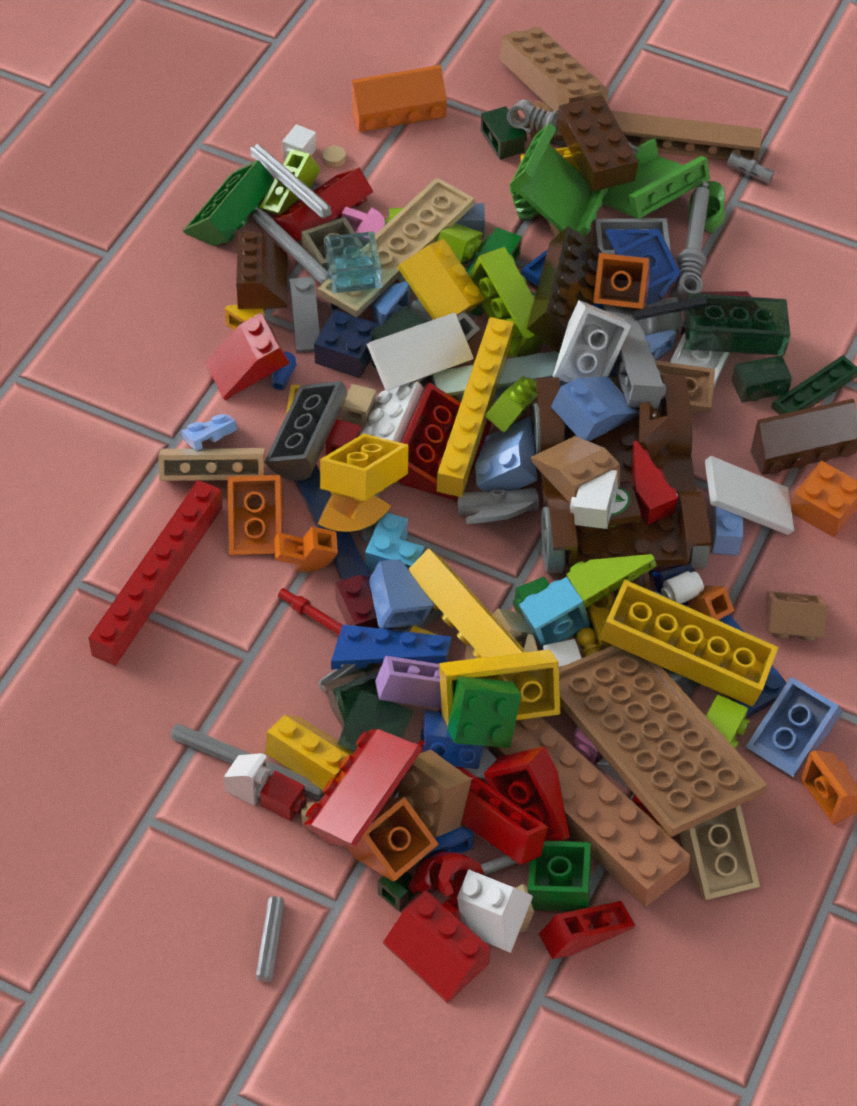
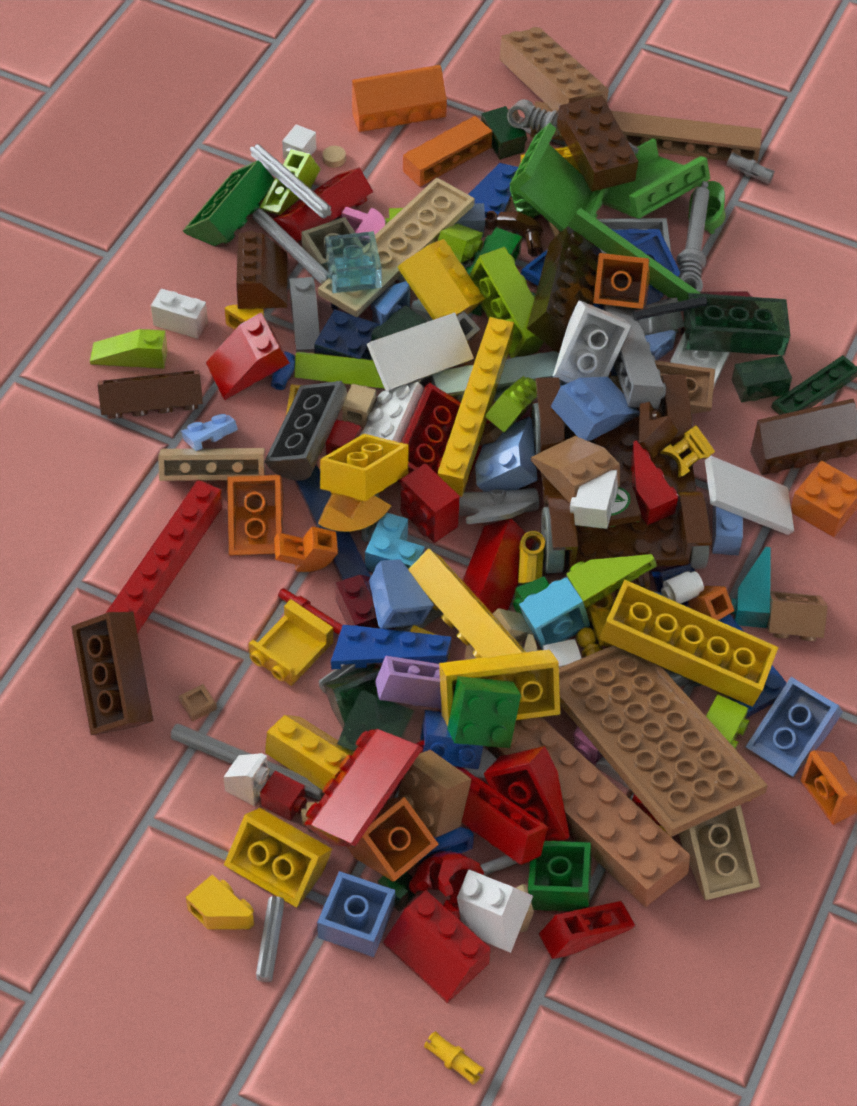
none -> reddish brown slope [71,612,154,735]
none -> lime slope [90,329,168,369]
none -> reddish brown slope [97,370,203,419]
none -> white brick [151,289,208,339]
none -> medium nougat tile [179,684,217,722]
none -> yellow slope [186,874,254,929]
none -> yellow slope [224,808,333,908]
none -> yellow panel [248,599,334,686]
none -> lime tile [294,352,385,389]
none -> medium blue brick [317,871,395,957]
none -> red brick [400,463,460,543]
none -> orange brick [403,116,492,187]
none -> yellow pin [424,1031,485,1085]
none -> red slope [462,518,534,614]
none -> blue wing [468,163,518,218]
none -> medium nougat tile [479,422,503,446]
none -> reddish brown arm [485,211,543,256]
none -> yellow piece [518,531,545,585]
none -> bright green tile [567,208,700,301]
none -> yellow piece [660,425,715,478]
none -> teal slope [730,547,771,628]

